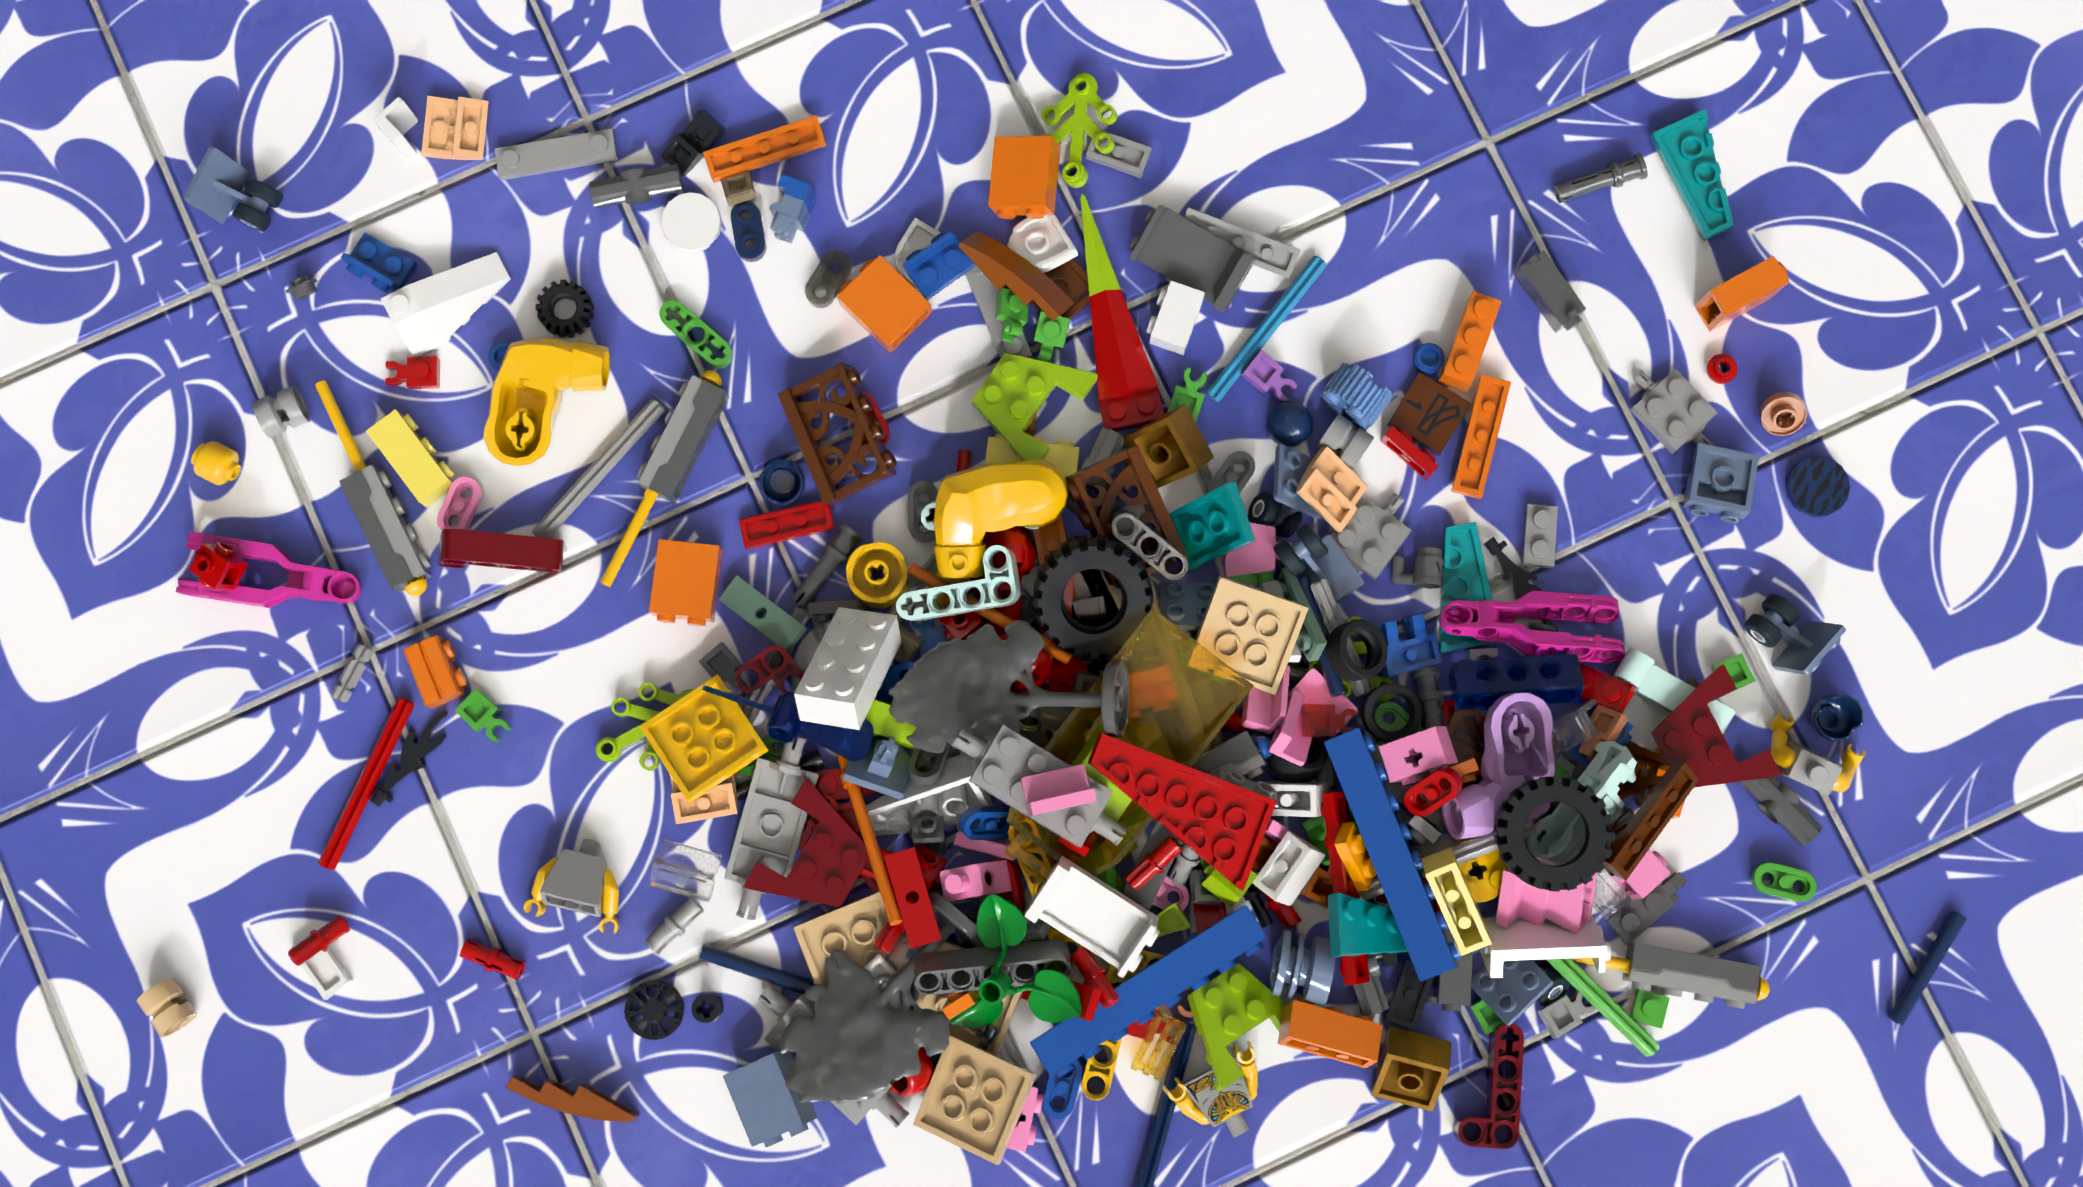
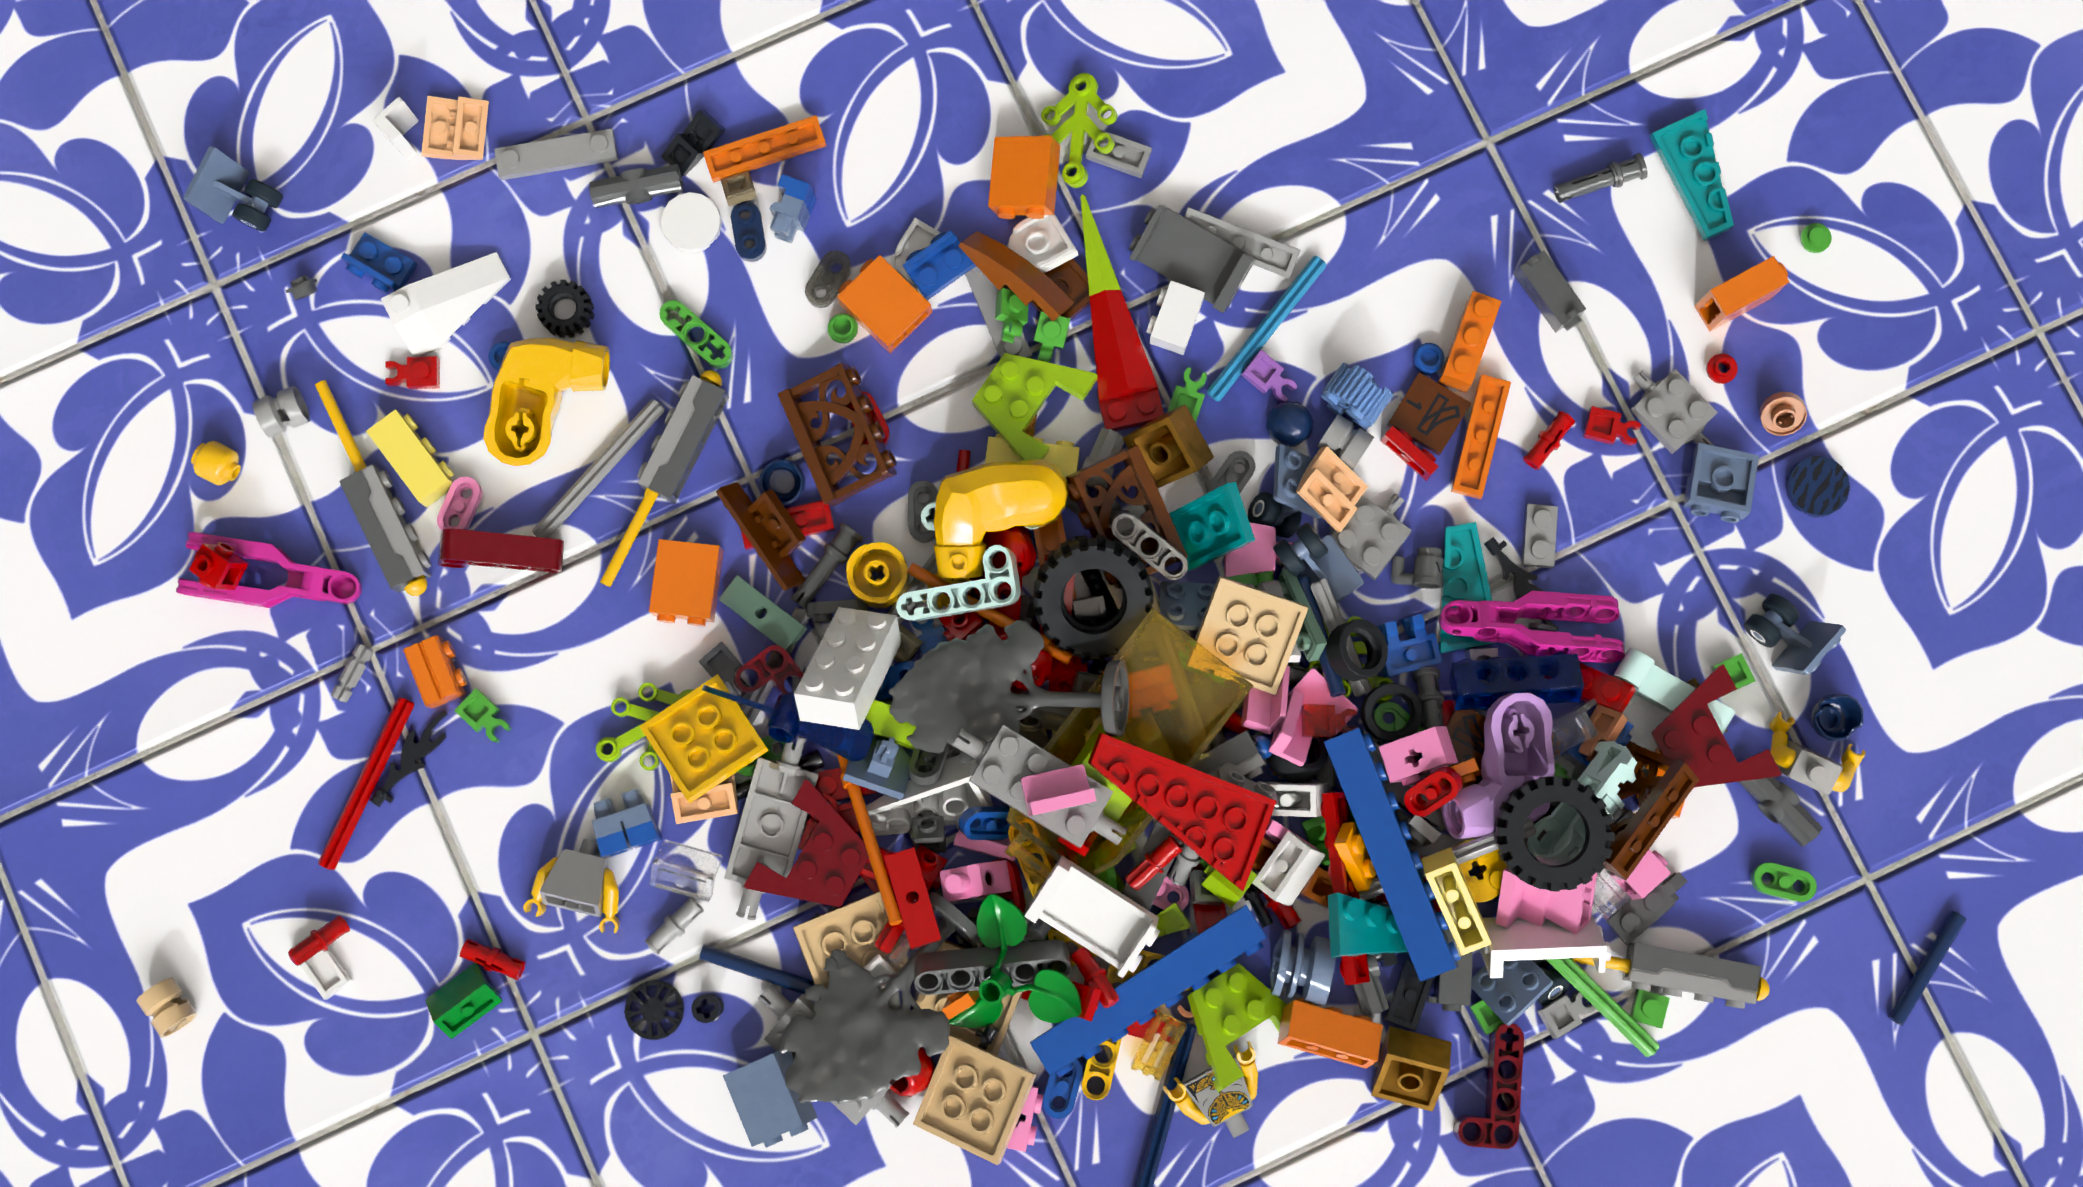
dark orange slope [505,1075,639,1123] -> none
none -> green panel [425,963,503,1039]
none -> hips [592,789,663,858]
none -> reddish brown bracket [716,482,806,590]
none -> bright green plate [828,313,858,344]
none -> red pin [1523,411,1575,470]
none -> red plate [1582,406,1641,446]
none -> bright green plate [1800,223,1832,253]

